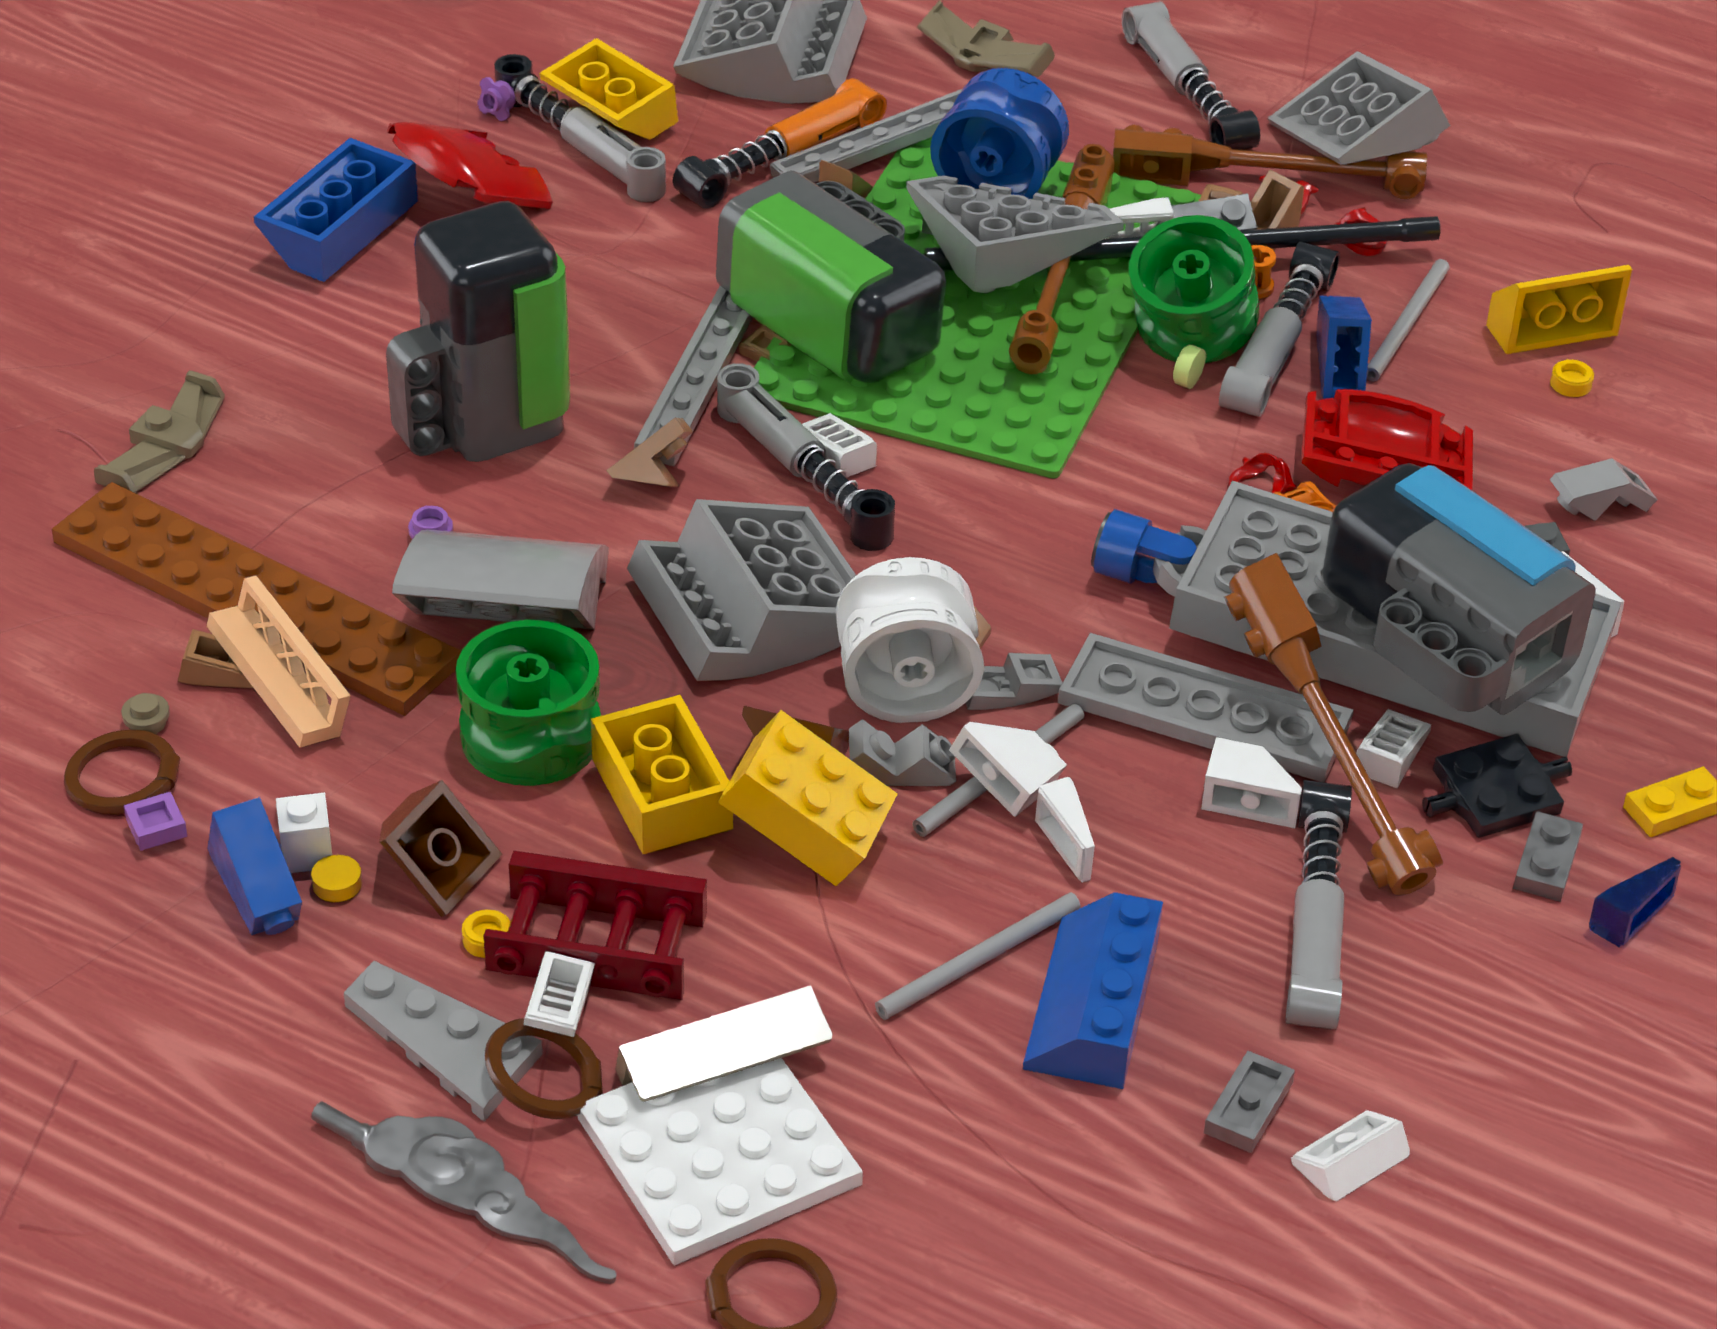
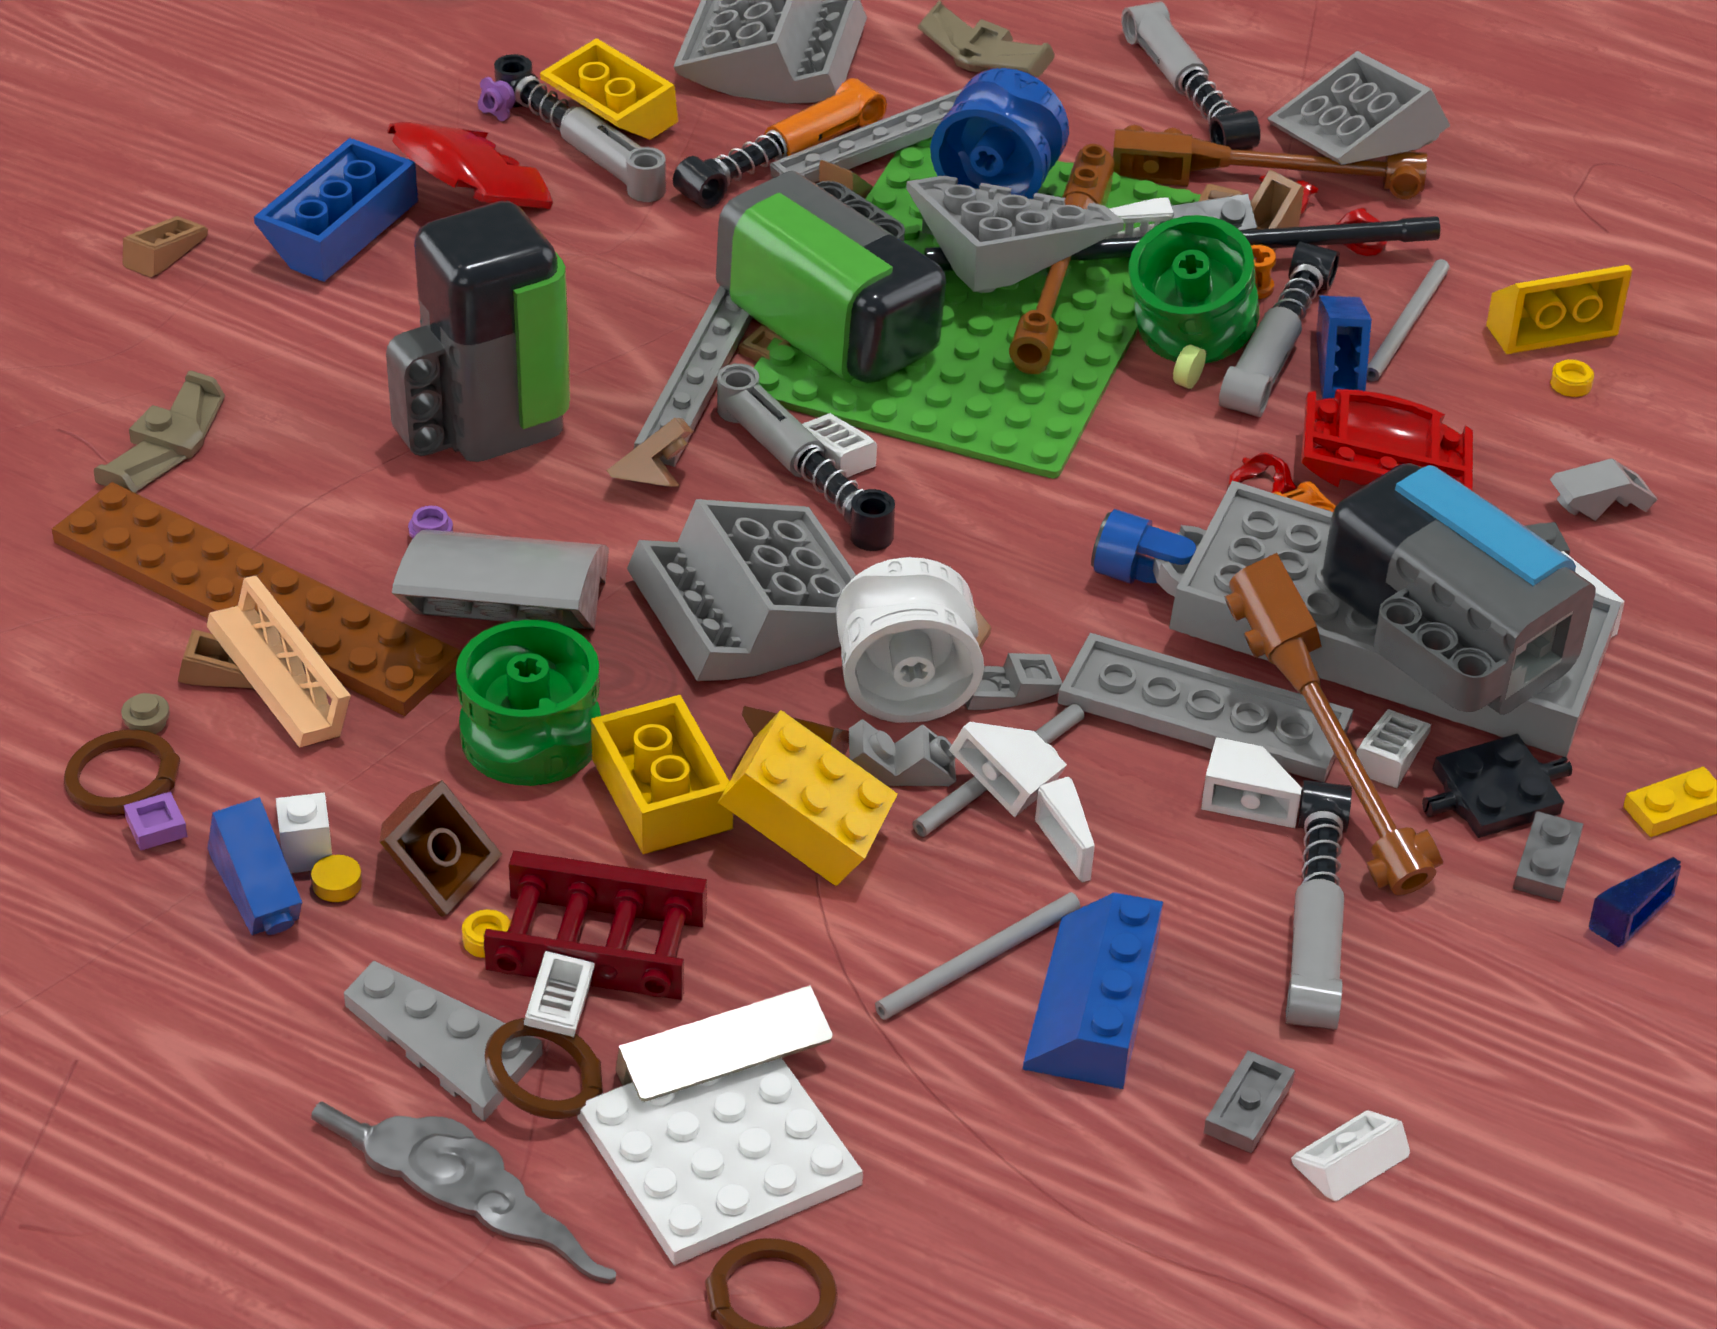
none -> medium nougat slope [123,216,208,277]

